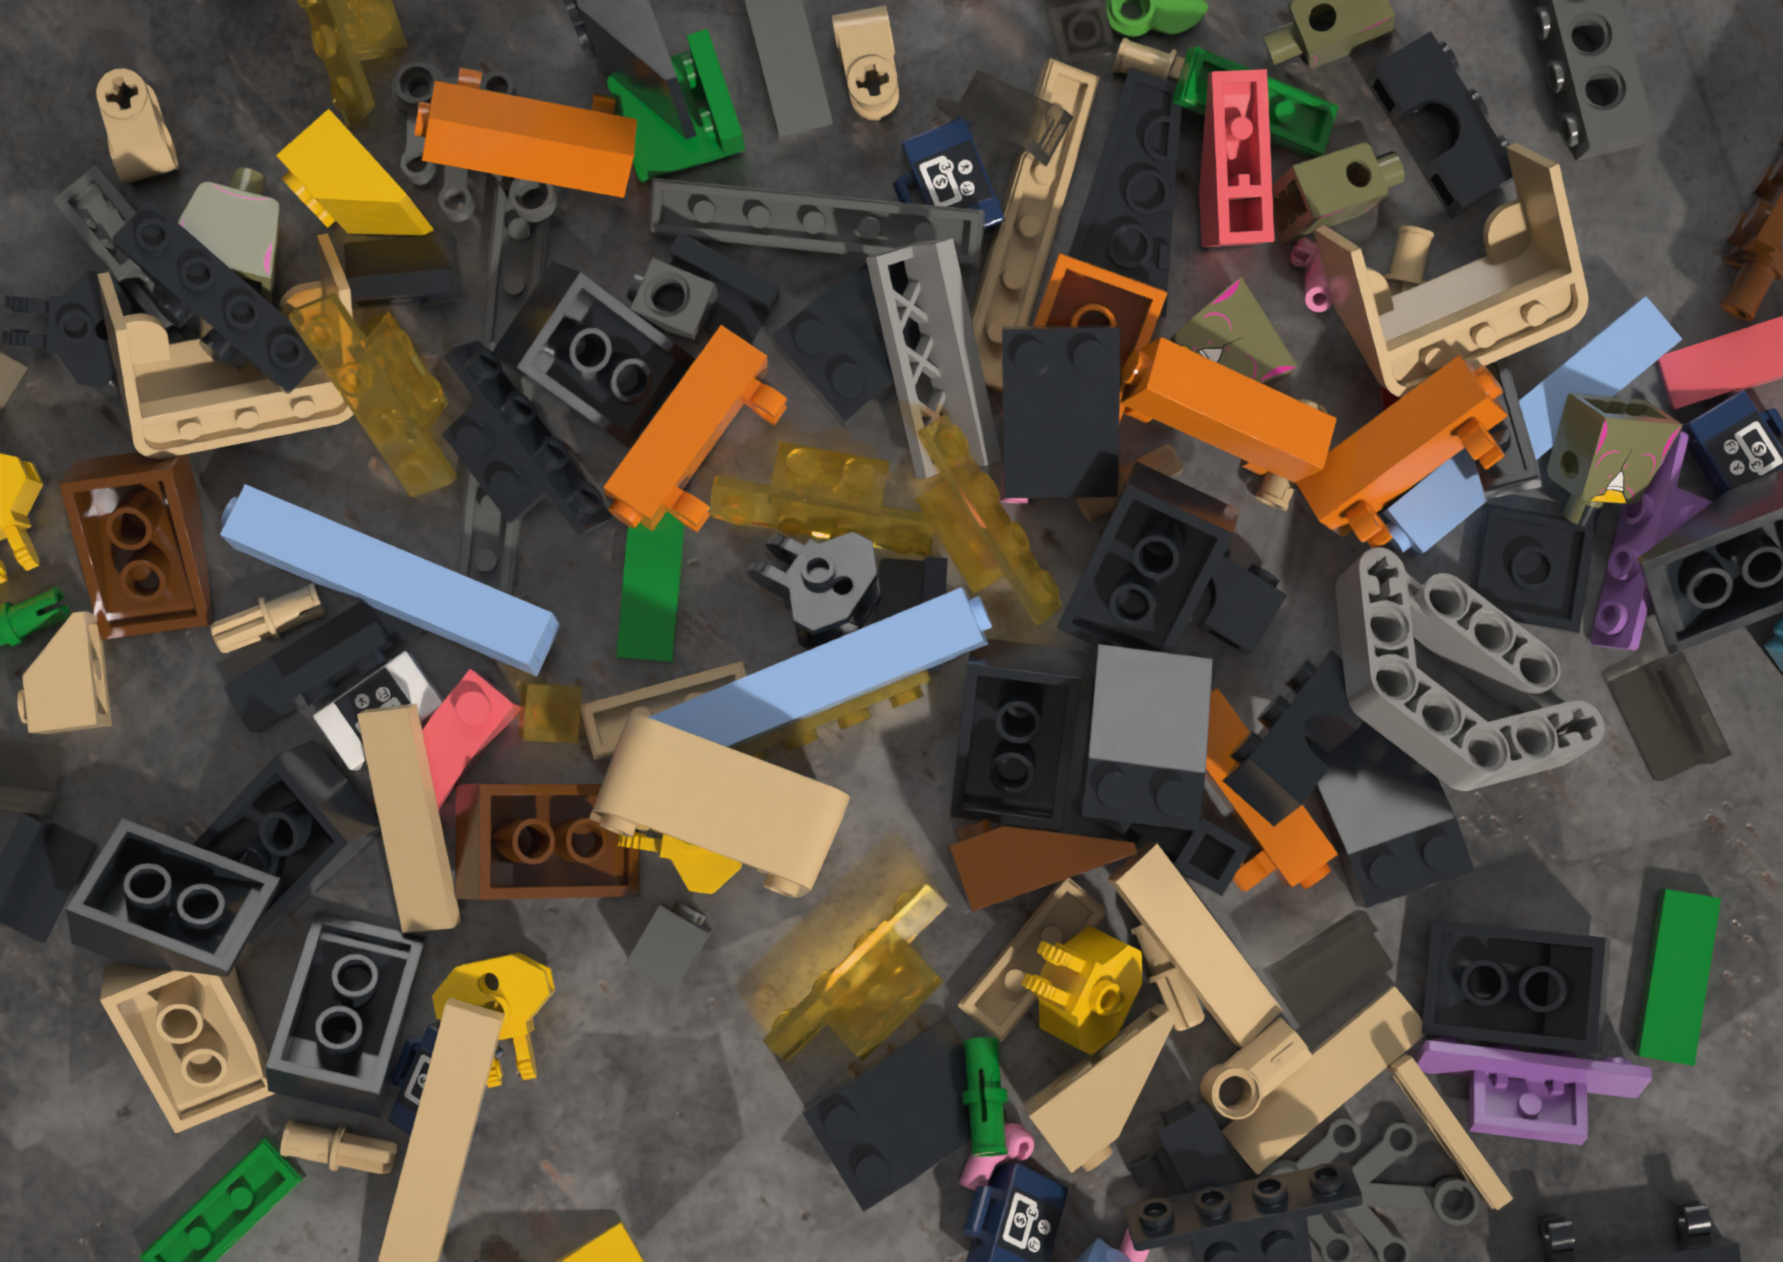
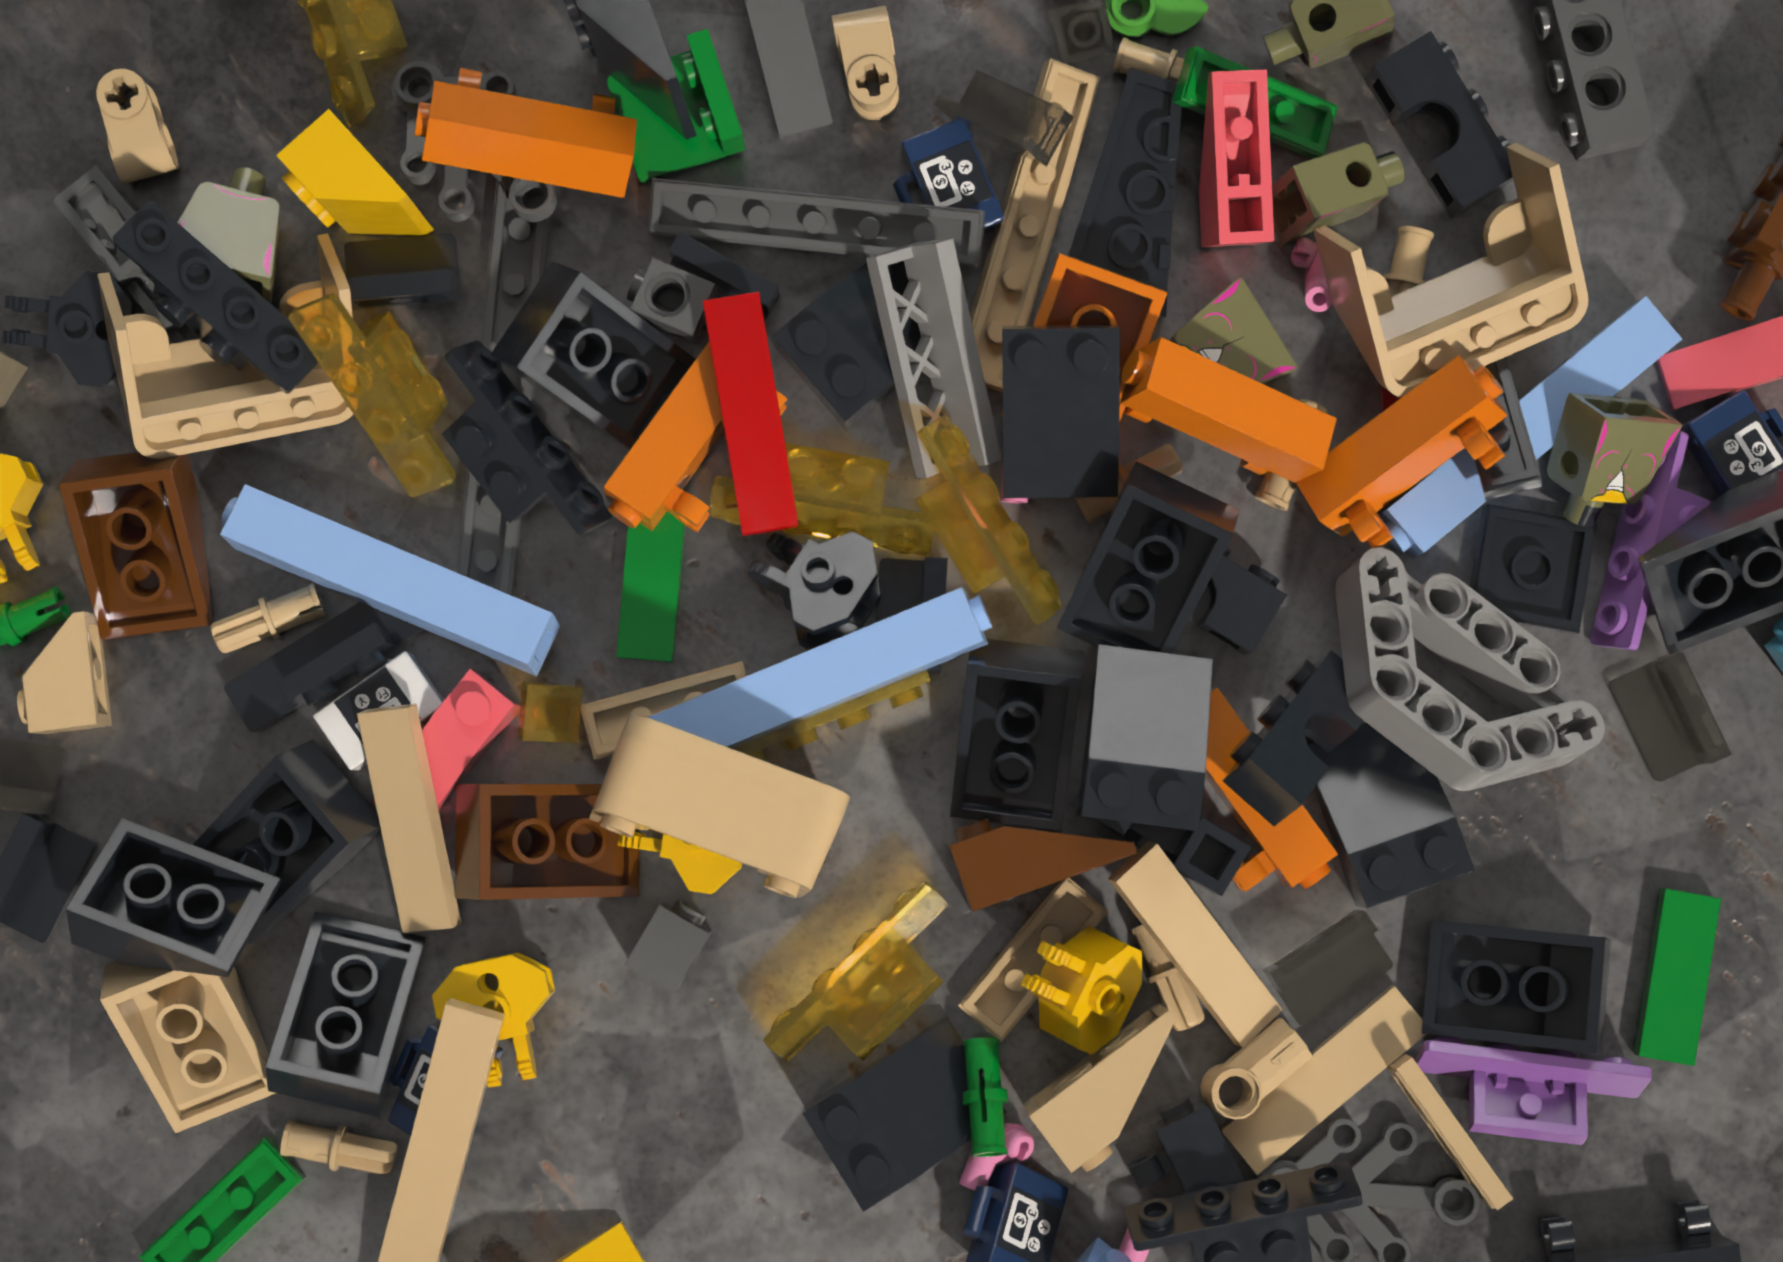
none -> red slope [703,291,798,536]

